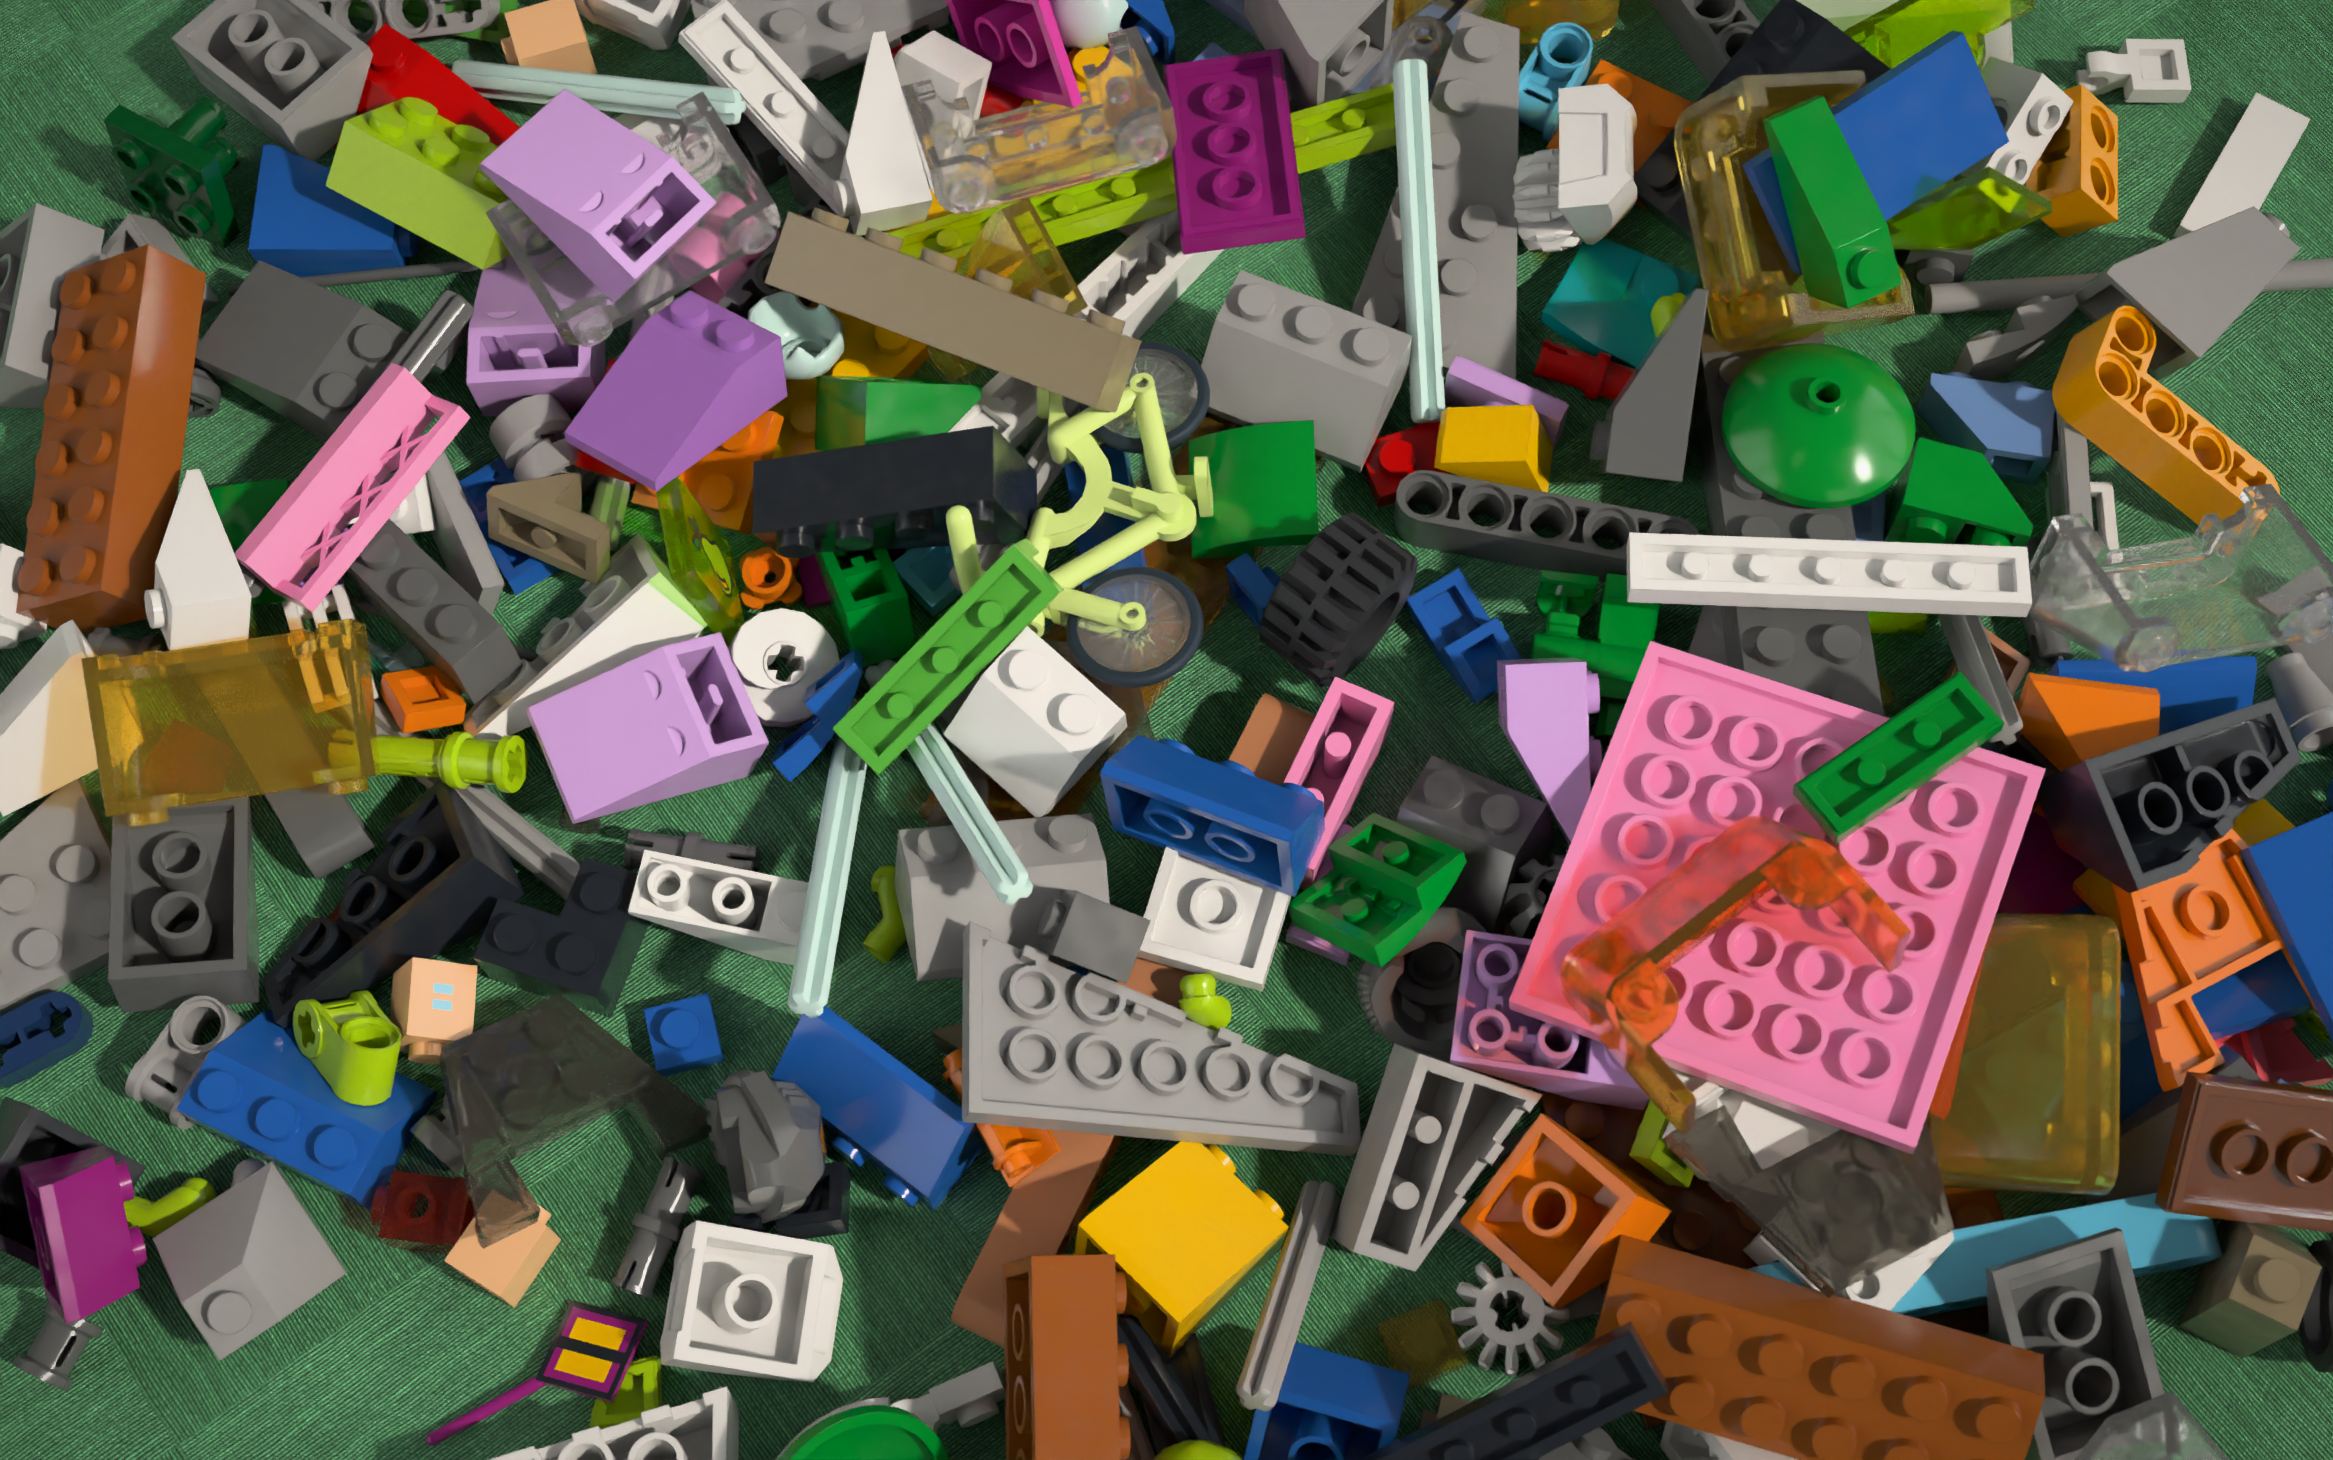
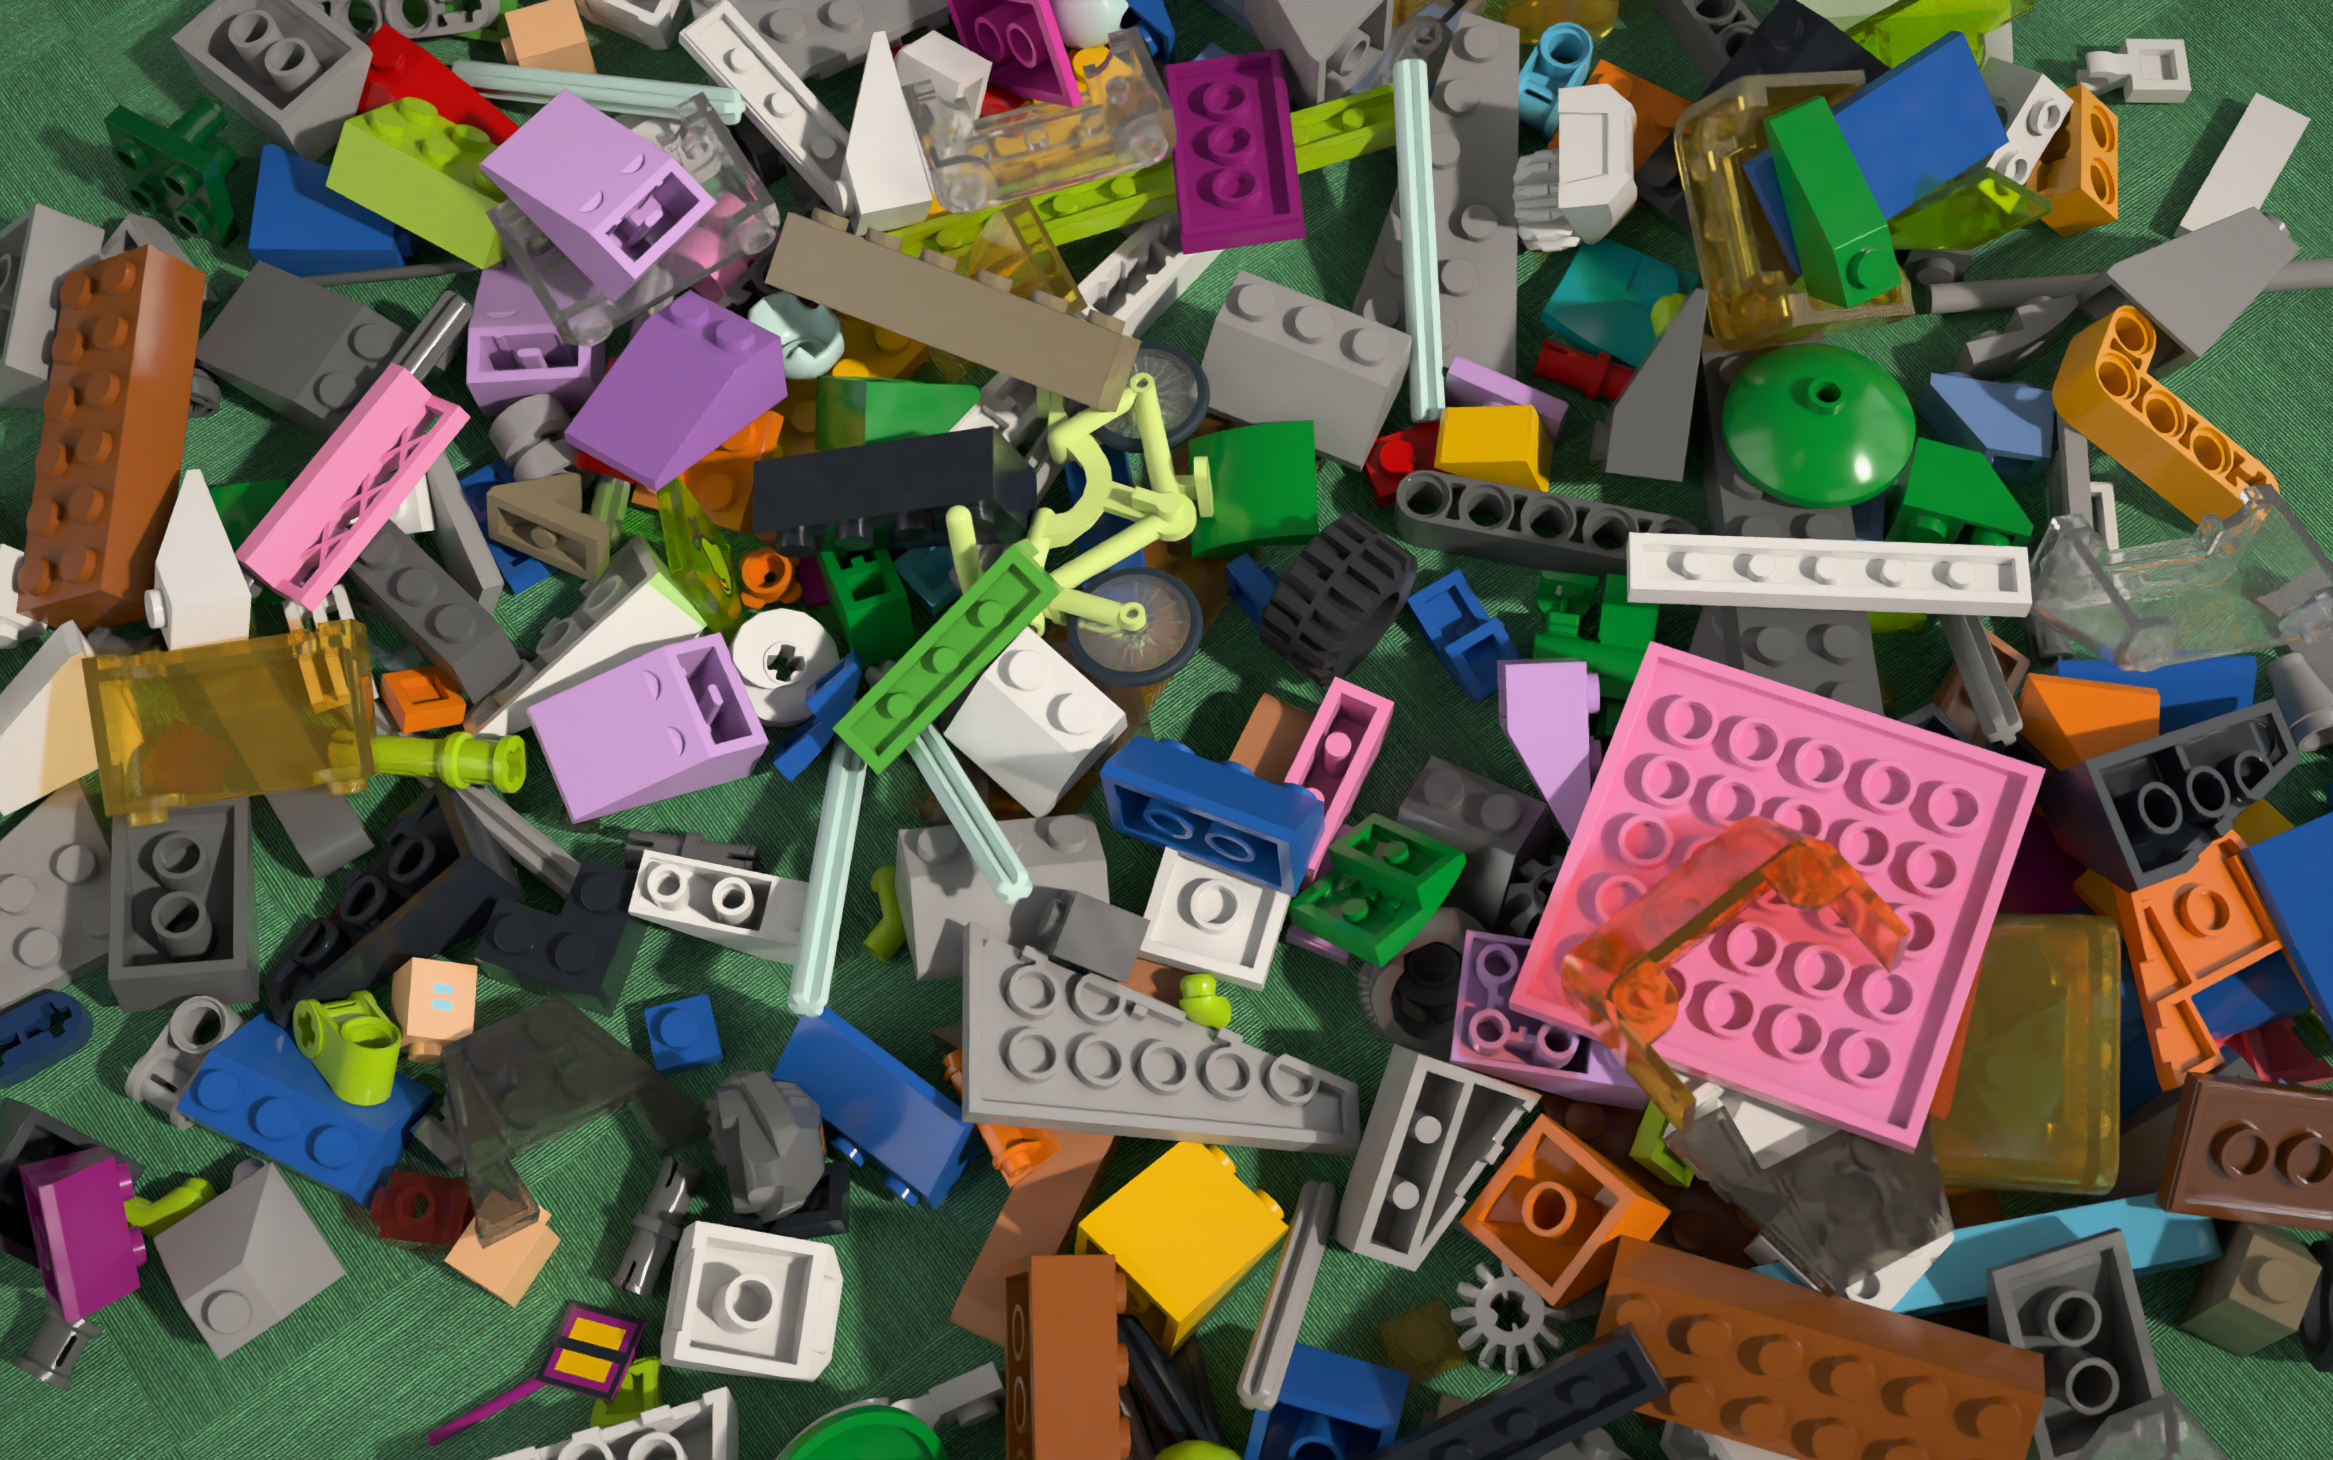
green tile [1793,671,2004,845] -> none

